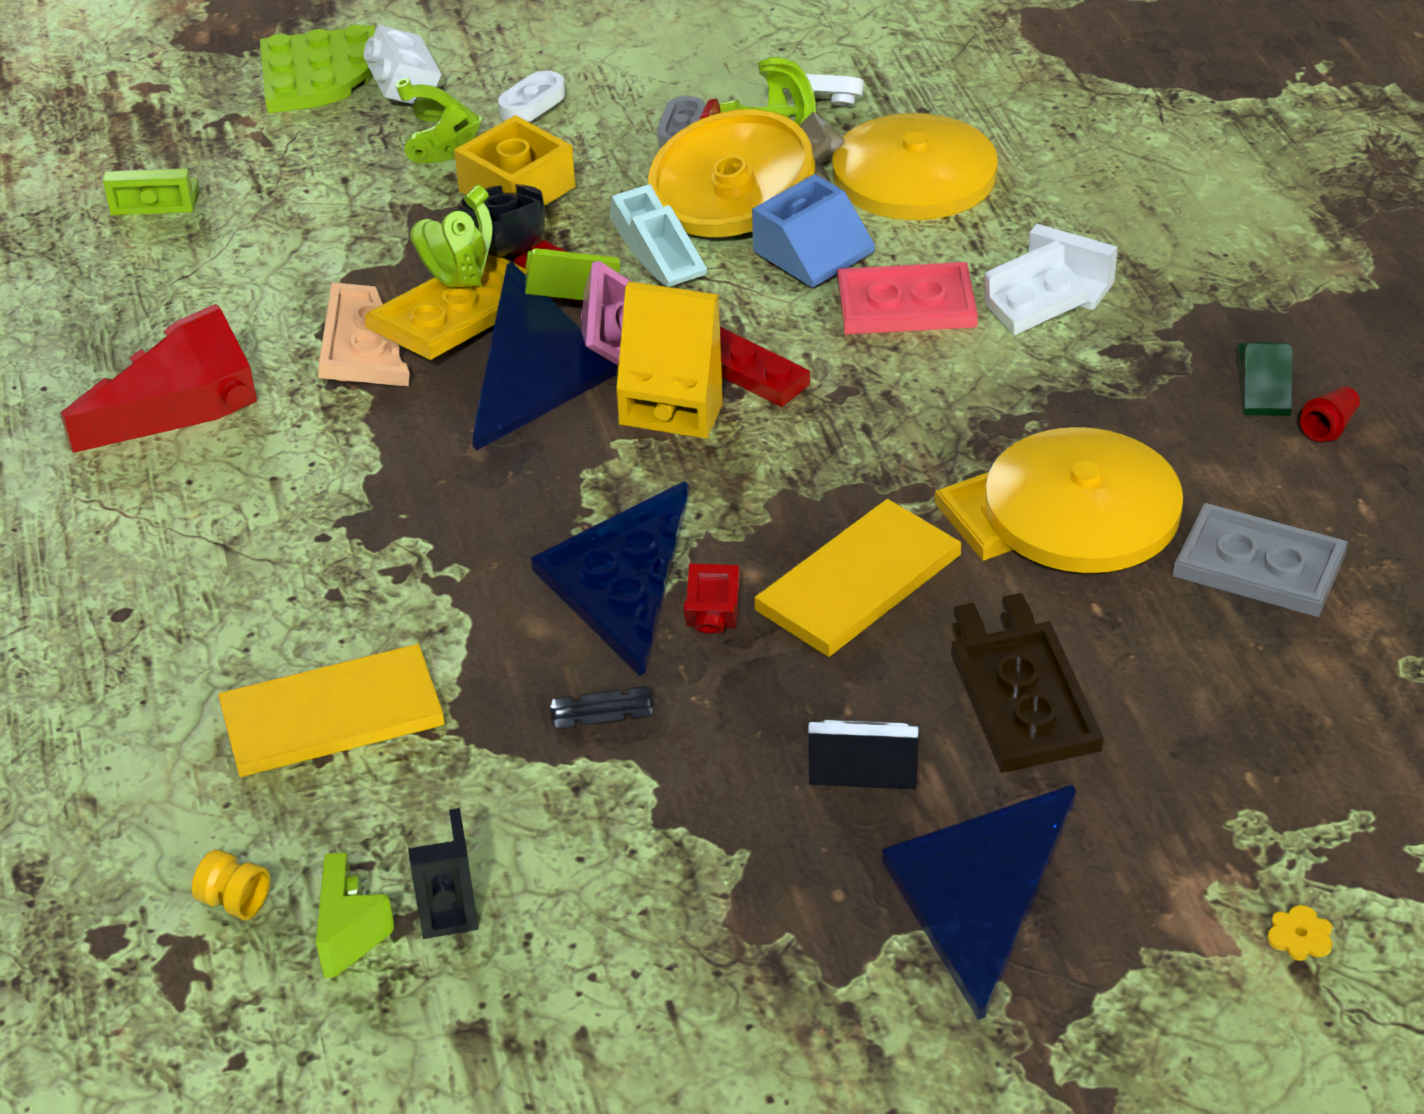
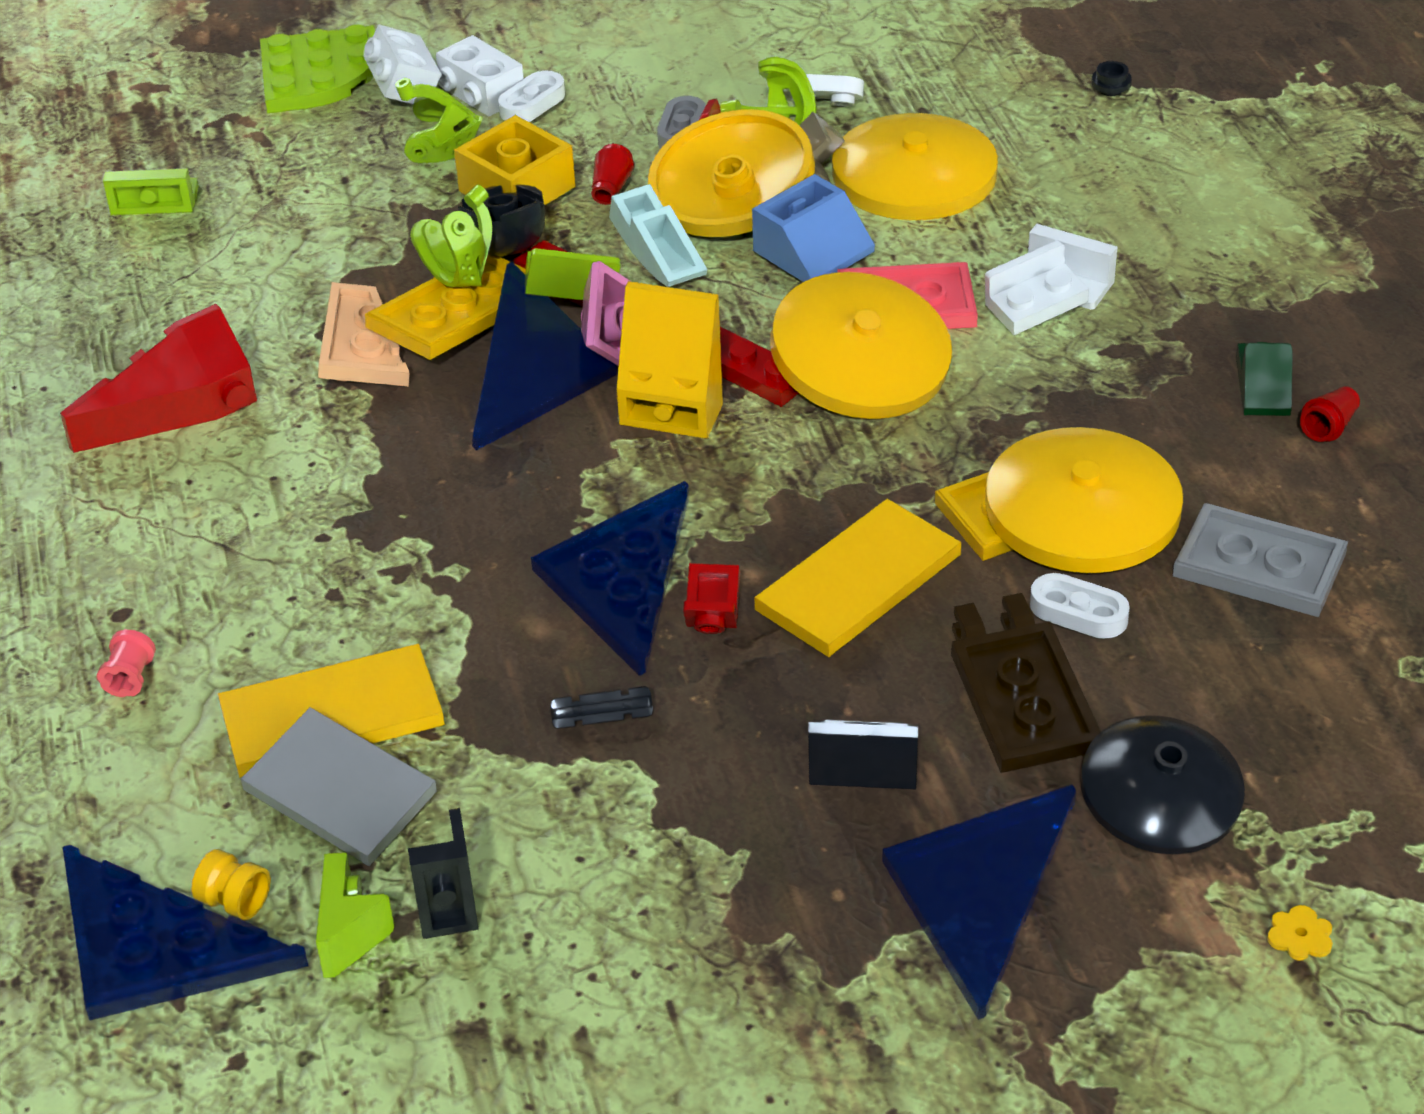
none -> clear blue tile [62,845,309,1021]
none -> coral bush [96,629,156,697]
none -> light grey tile [241,707,437,866]
none -> white brick [436,35,524,117]
none -> red cone [591,143,634,205]
none -> yellow dish [770,272,952,419]
none -> white plate [1030,573,1130,639]
none -> black dish [1080,715,1245,854]
none -> black plate [1091,61,1132,96]

